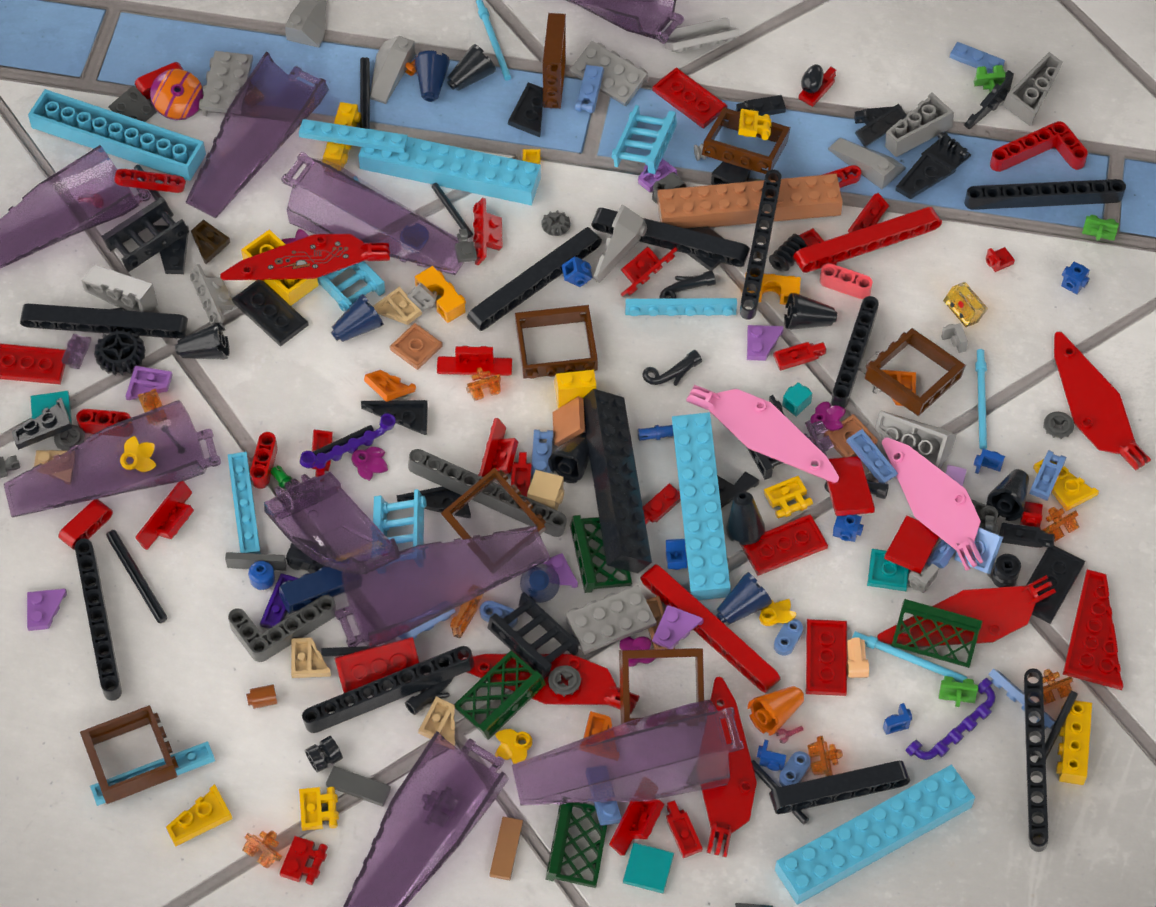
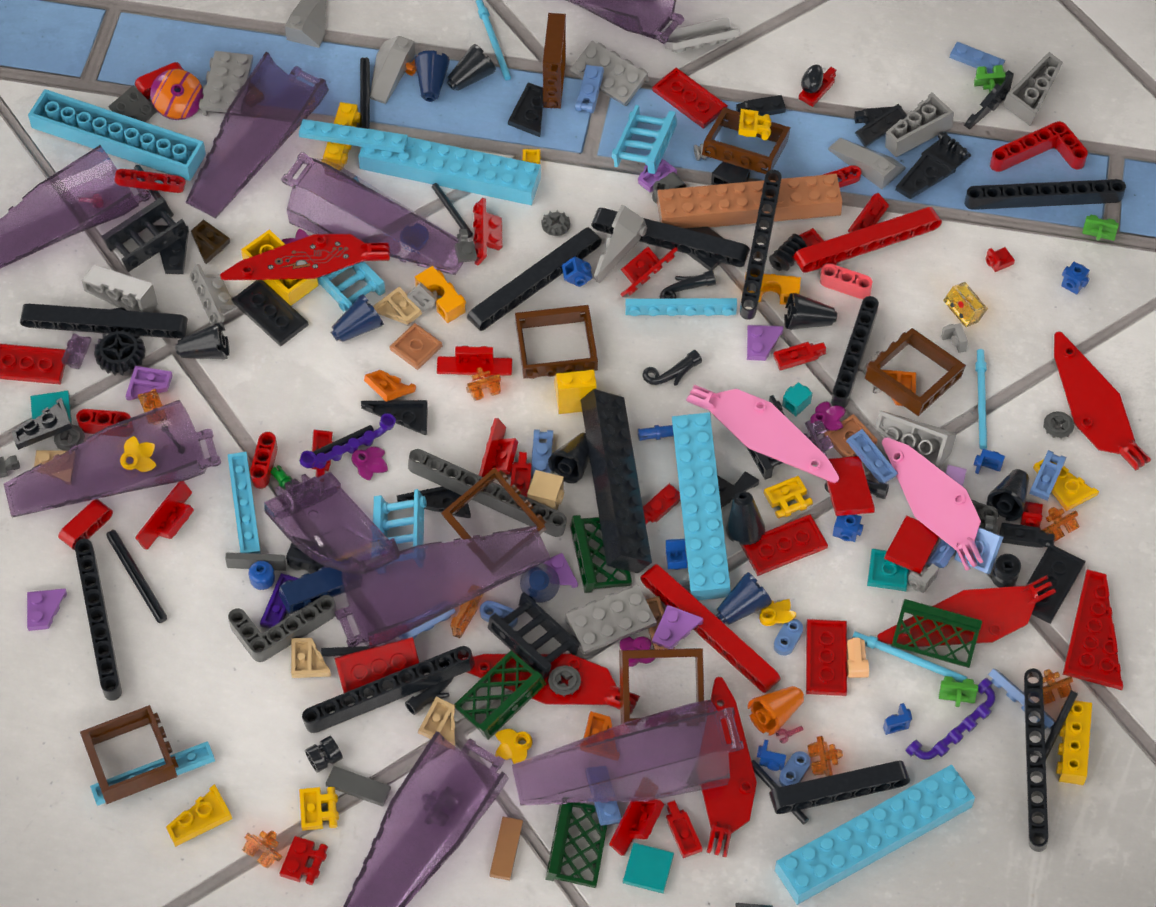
dark orange brick [246,684,277,709] -> none
nougat tile [553,396,585,447] -> none

